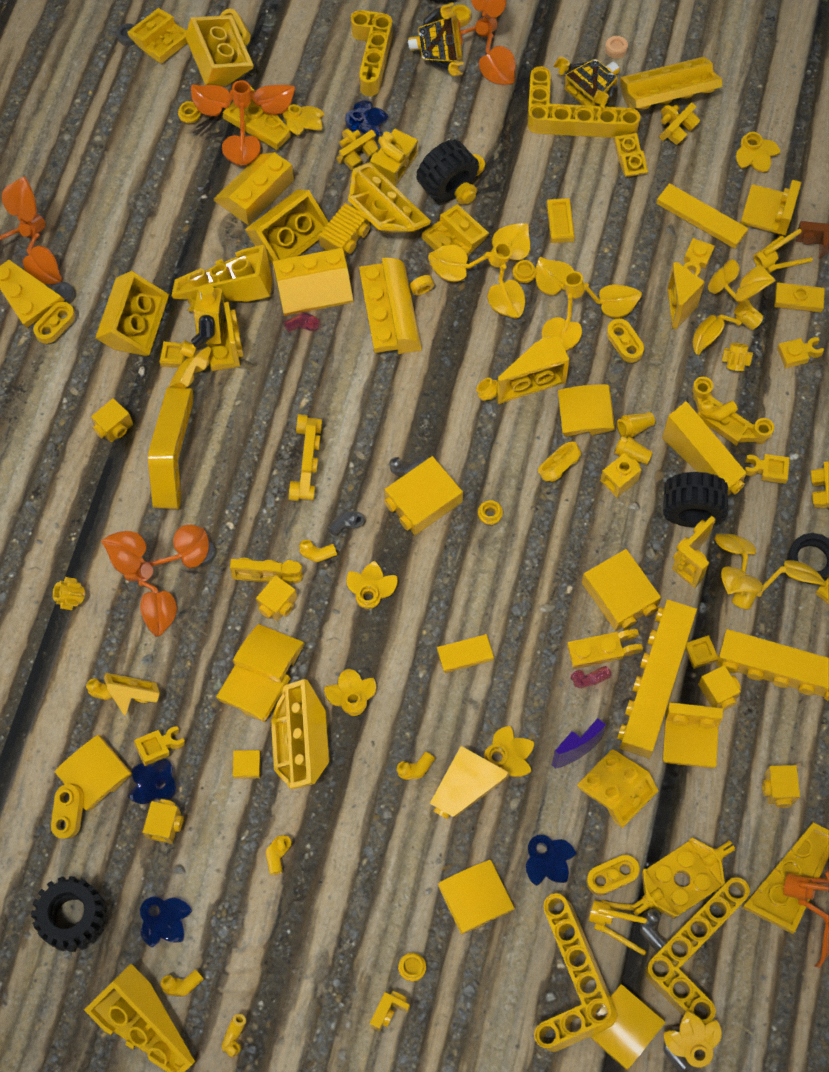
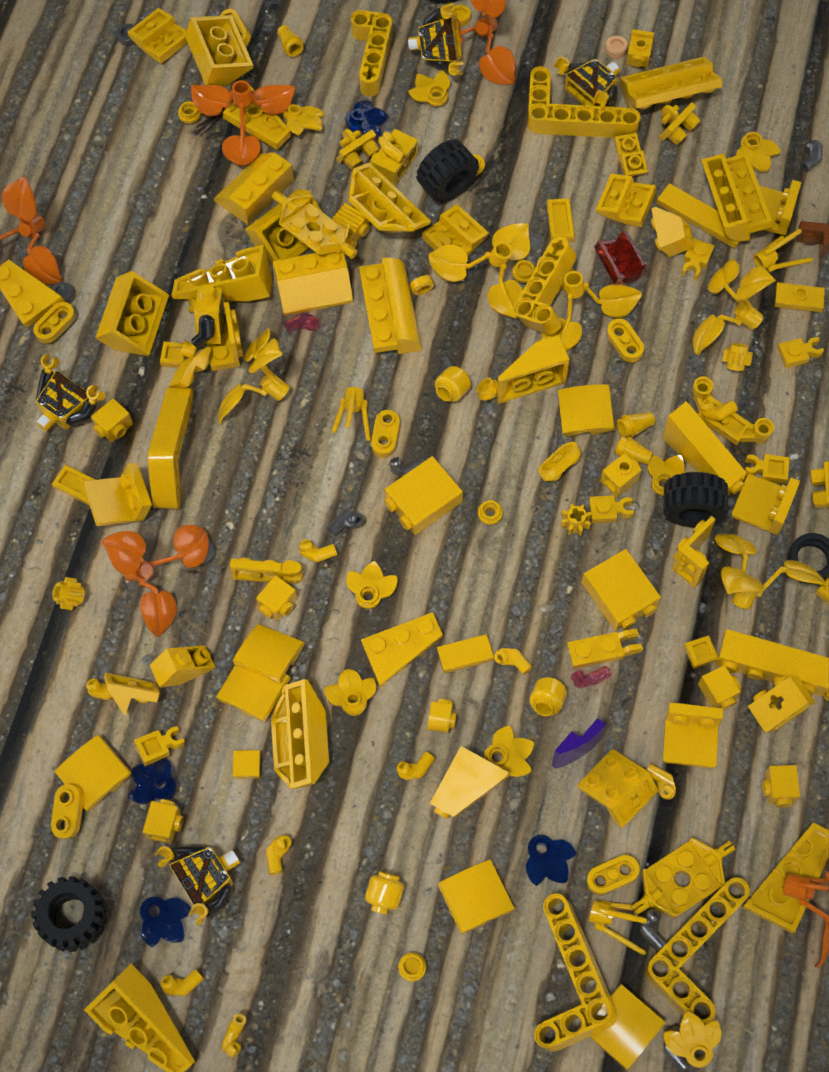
yellow plate [288,414,322,501] -> none
yellow bracket [369,991,410,1032] -> none
yellow plate [455,182,477,205] -> none
yellow brick [617,599,697,759] -> none
yellow slope [667,262,705,329] -> none
none -> torso [35,354,105,432]
none -> yellow tile [52,465,96,506]
none -> yellow bracket [83,463,152,526]
none -> yellow slope [150,645,216,687]
none -> torso [154,846,240,925]
none -> yellow plant [218,328,290,425]
none -> yellow plate [271,190,358,259]
none -> yellow cone [277,25,303,57]
none -> yellow plant [332,387,371,441]
none -> yellow wing [361,612,443,688]
none -> yellow head [365,871,404,914]
none -> yellow plate [371,410,400,458]
none -> yellow plate [408,70,450,106]
none -> yellow plate [427,699,456,733]
none -> yellow head [435,366,471,402]
none -> yellow arm [494,648,533,675]
none -> yellow beam [514,237,577,335]
none -> yellow head [529,677,567,717]
none -> yellow gear [561,504,592,536]
none -> yellow plate [589,495,634,524]
none -> clear red bracket [594,231,647,284]
none -> yellow slope [595,174,657,227]
none -> yellow brick [626,29,654,68]
none -> yellow arm [647,763,676,799]
none -> yellow plate [648,454,686,496]
none -> yellow slope [651,207,695,258]
none -> yellow brick [701,153,773,241]
none -> yellow bracket [731,474,800,535]
none -> yellow brick [748,675,816,733]
none -> flat silver arm [800,140,823,172]

